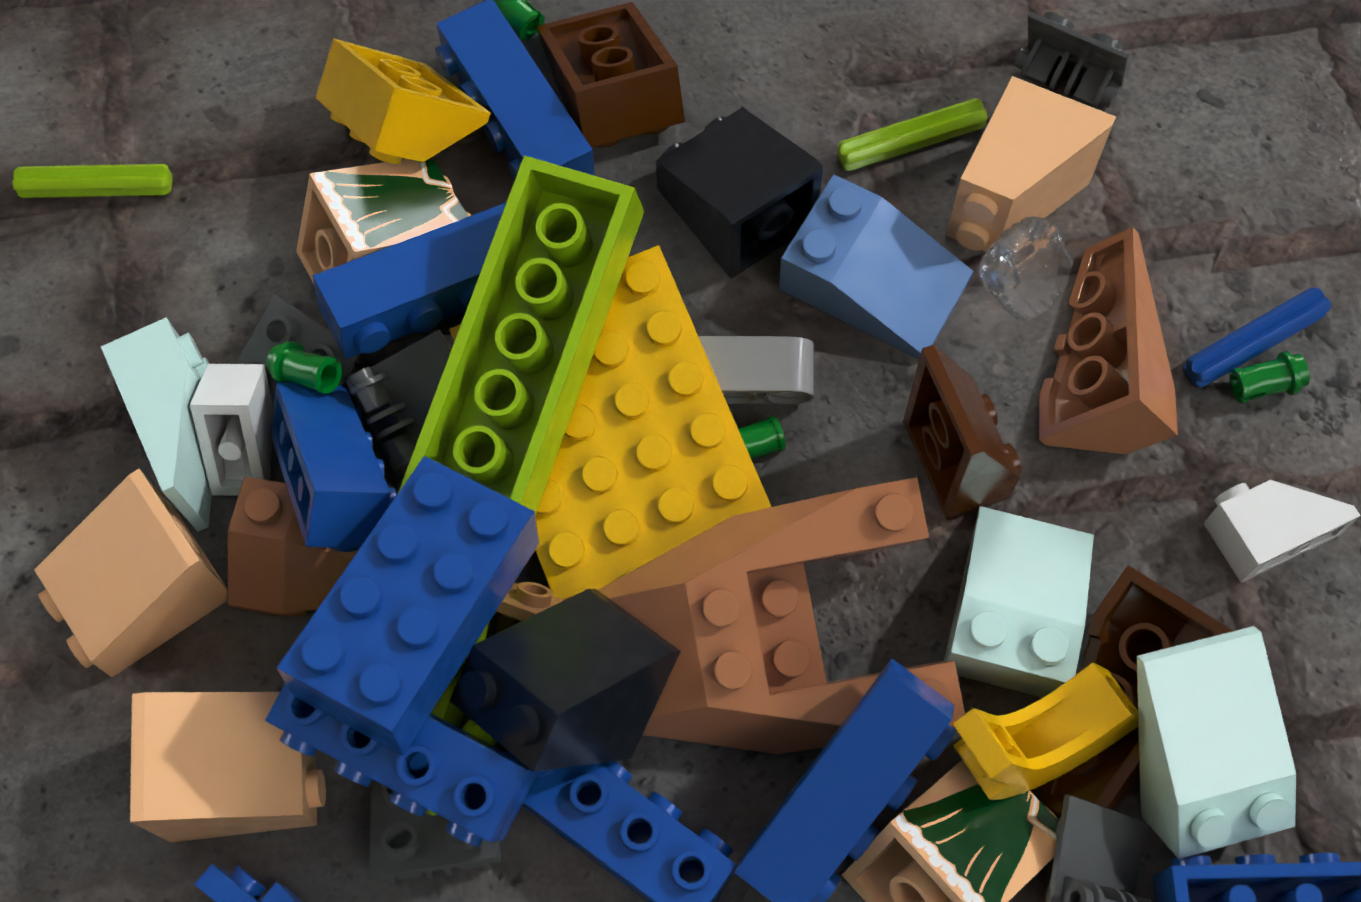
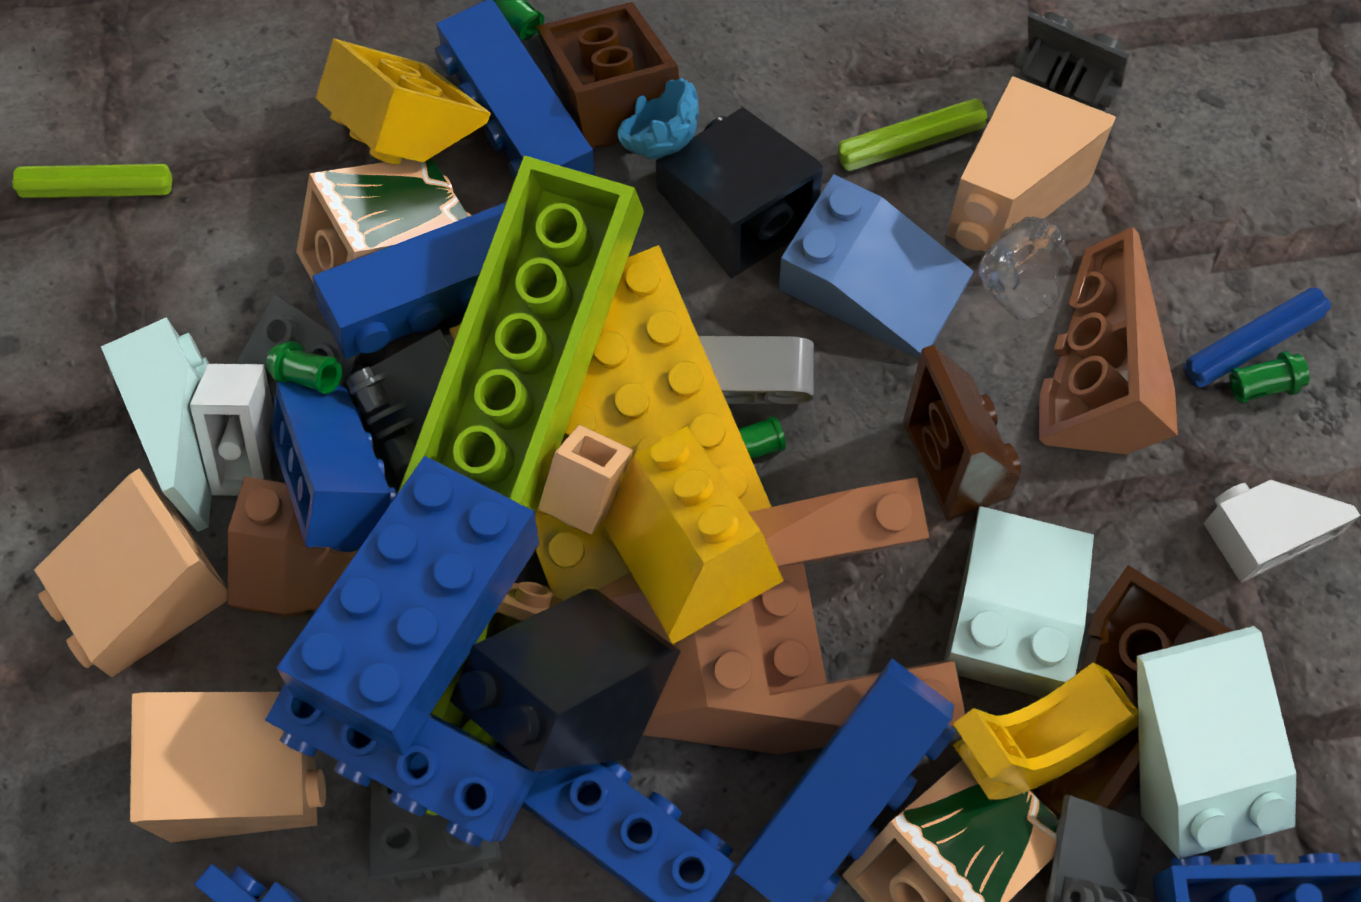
none -> light nougat brick [538,425,633,535]
none -> yellow slope [603,426,784,644]
none -> dark azure hair [617,78,699,159]

